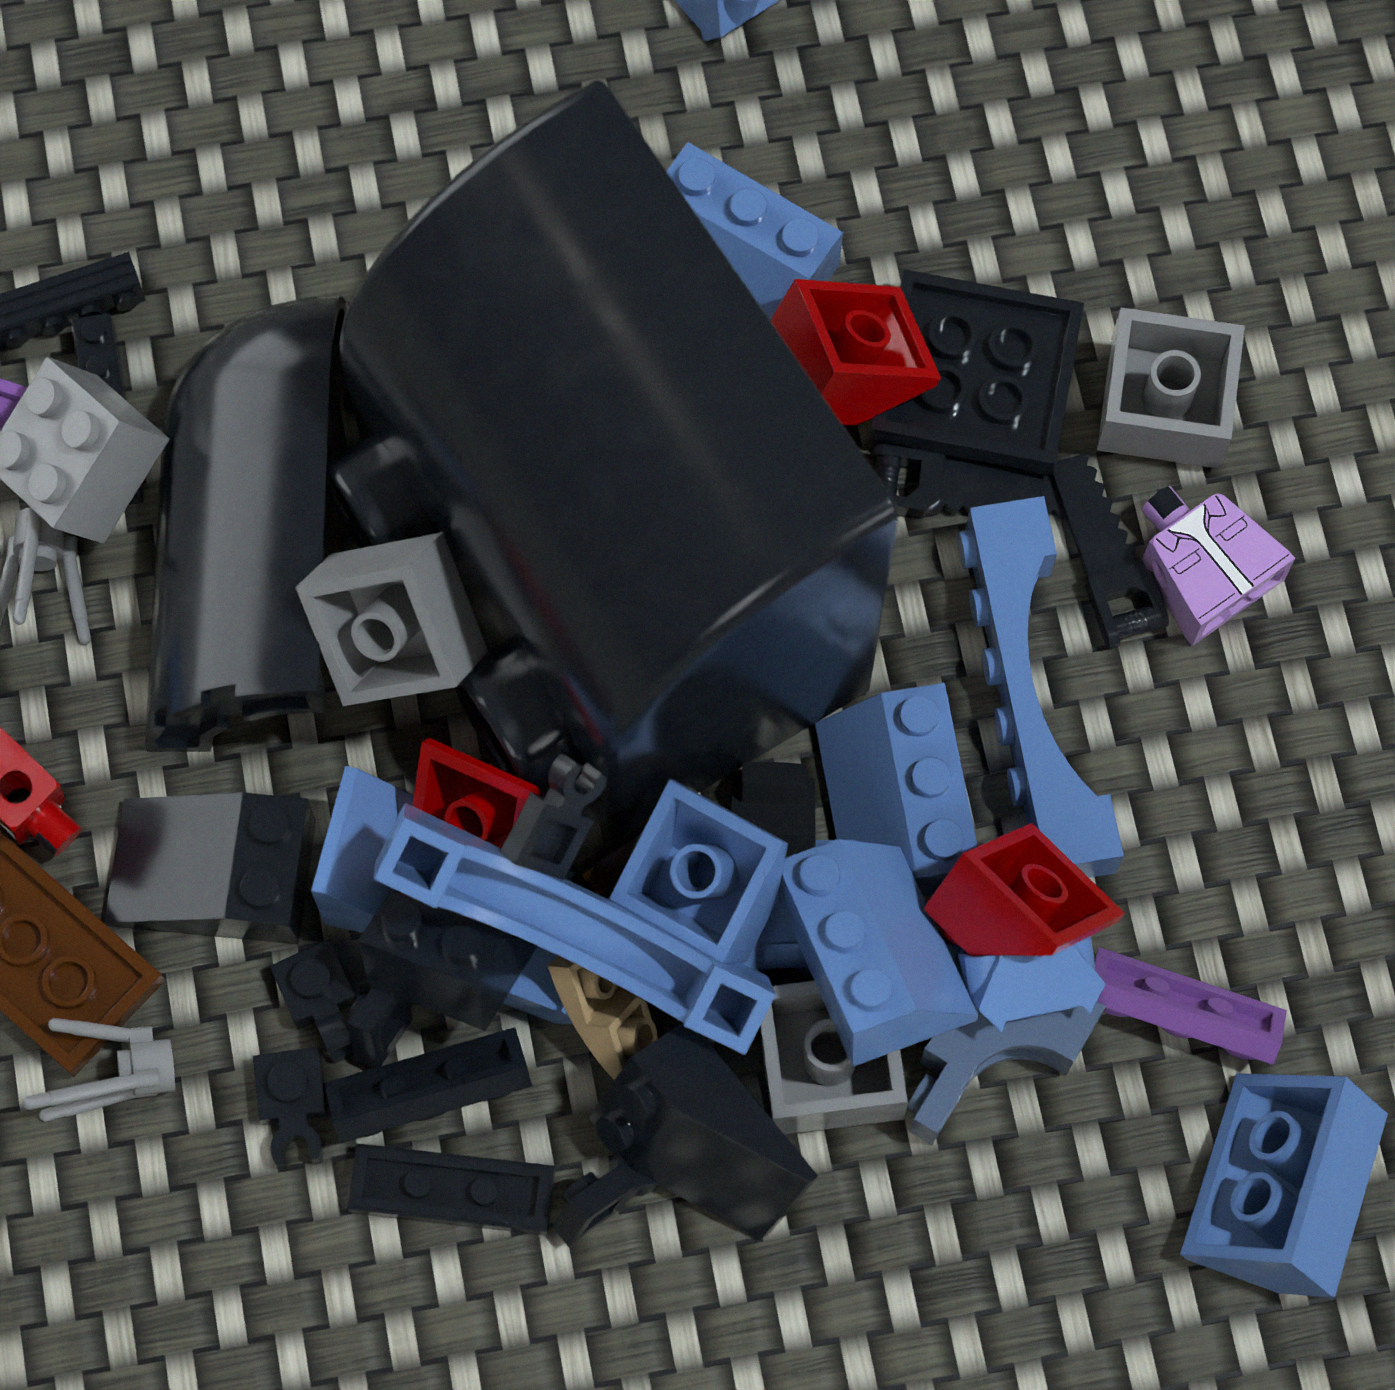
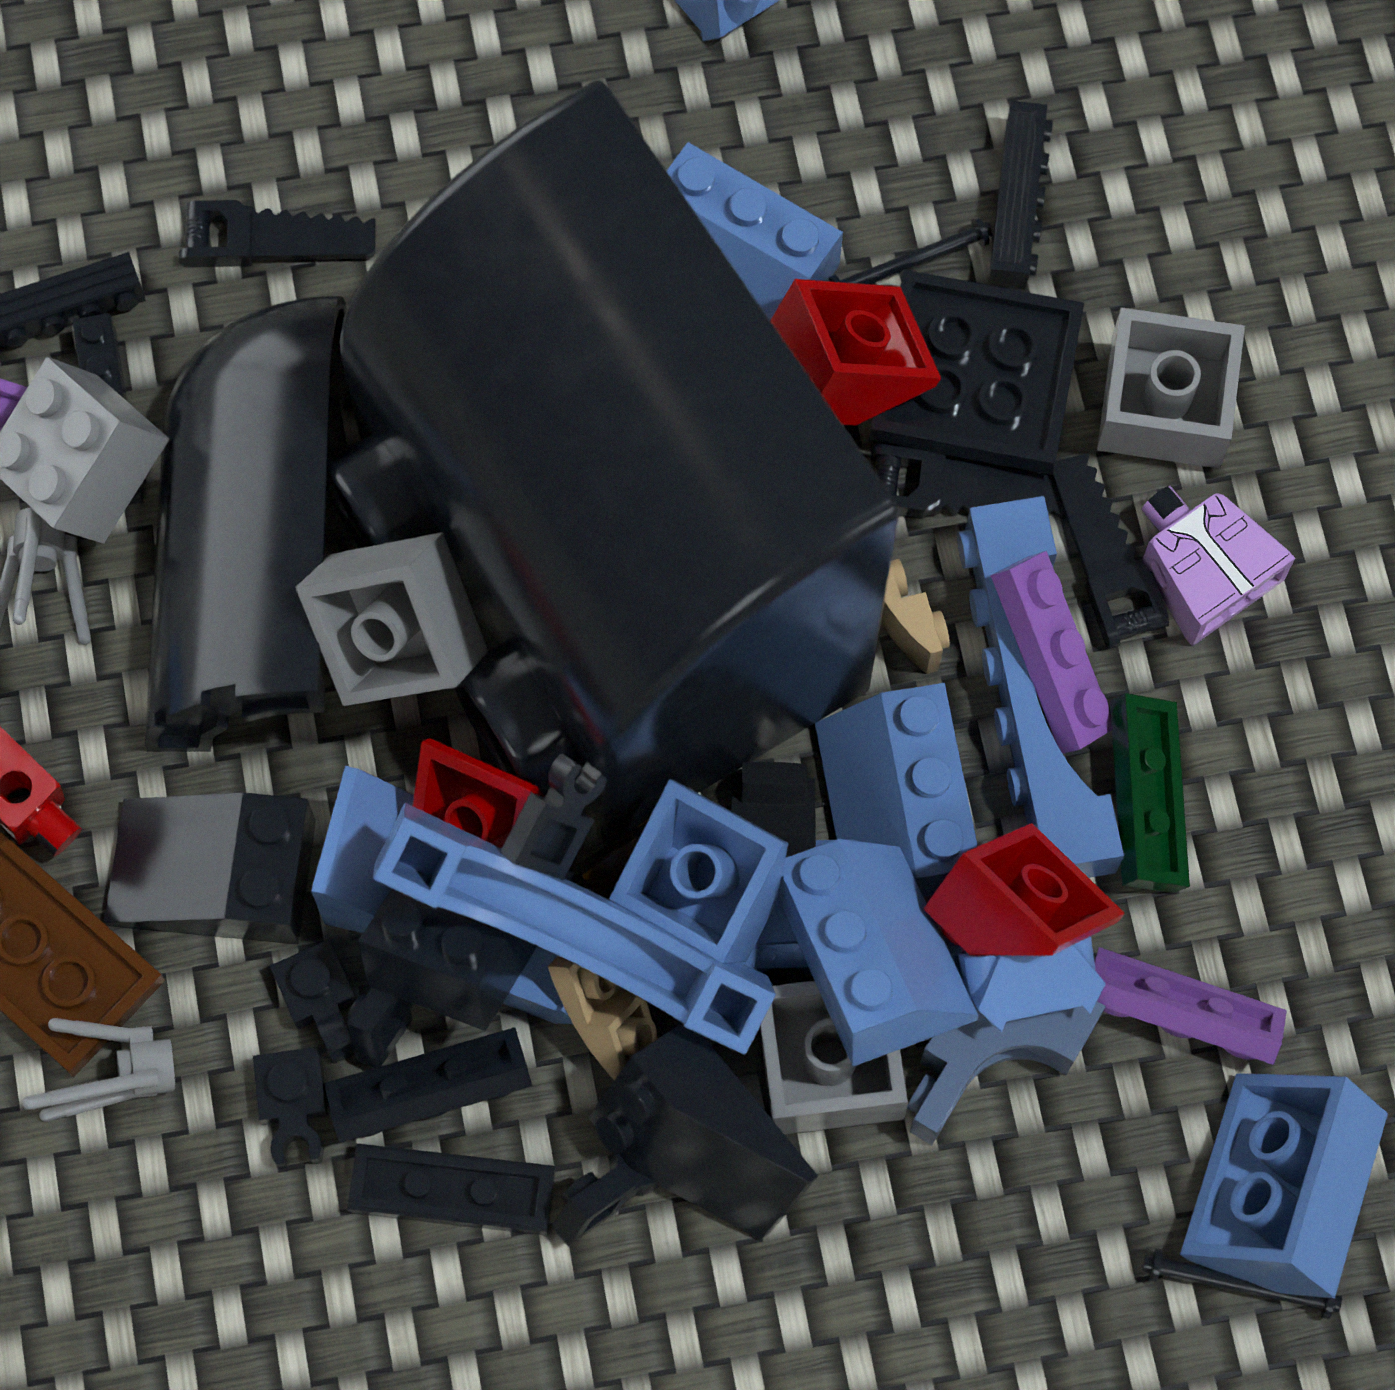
none -> black piece [179,200,376,267]
none -> black axle [828,217,993,284]
none -> tan slope [881,559,950,674]
none -> black piece [988,100,1053,290]
none -> medium lavender plate [991,551,1112,754]
none -> dark green plate [1110,693,1190,893]
none -> black axle [1142,1248,1342,1319]

